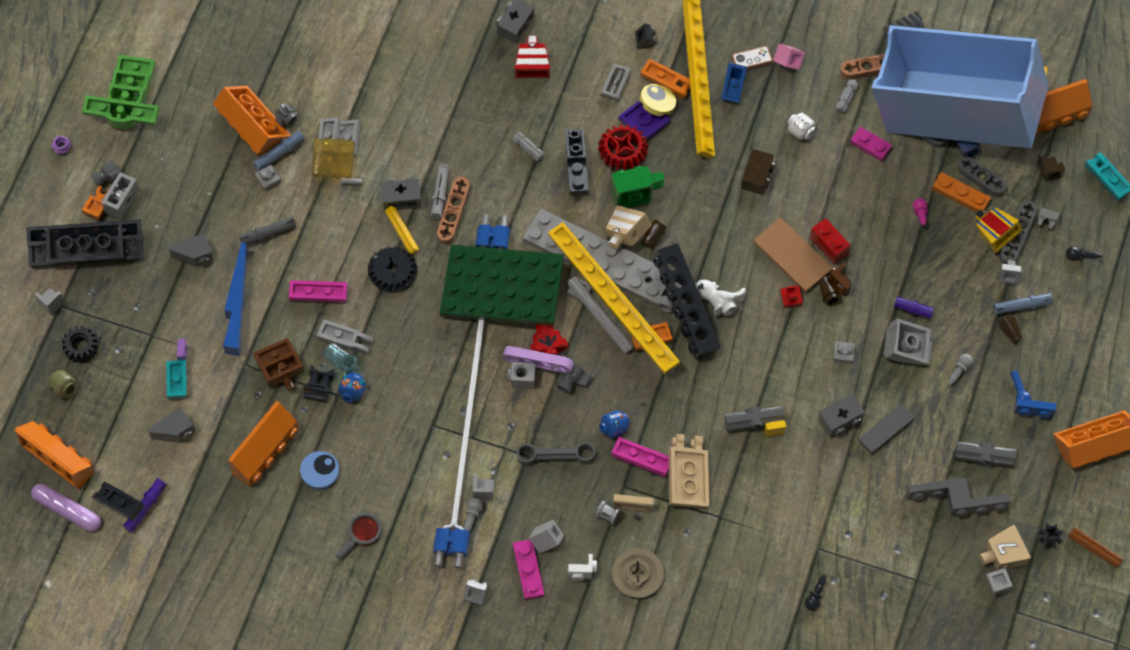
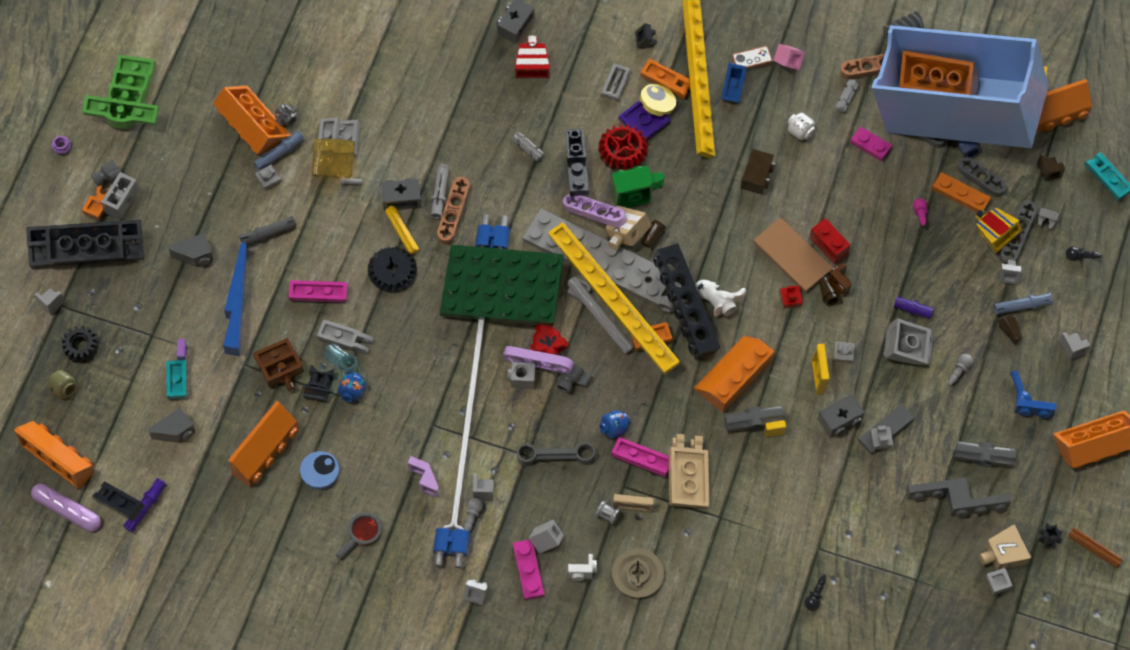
none -> lavender slope [408,456,439,498]
none -> lavender beam [563,194,627,227]
none -> orange slope [694,336,775,413]
none -> yellow tile [811,344,829,395]
none -> light grey tile [870,425,893,450]
none -> orange slope [899,50,979,95]
none -> light grey panel [1059,332,1090,360]

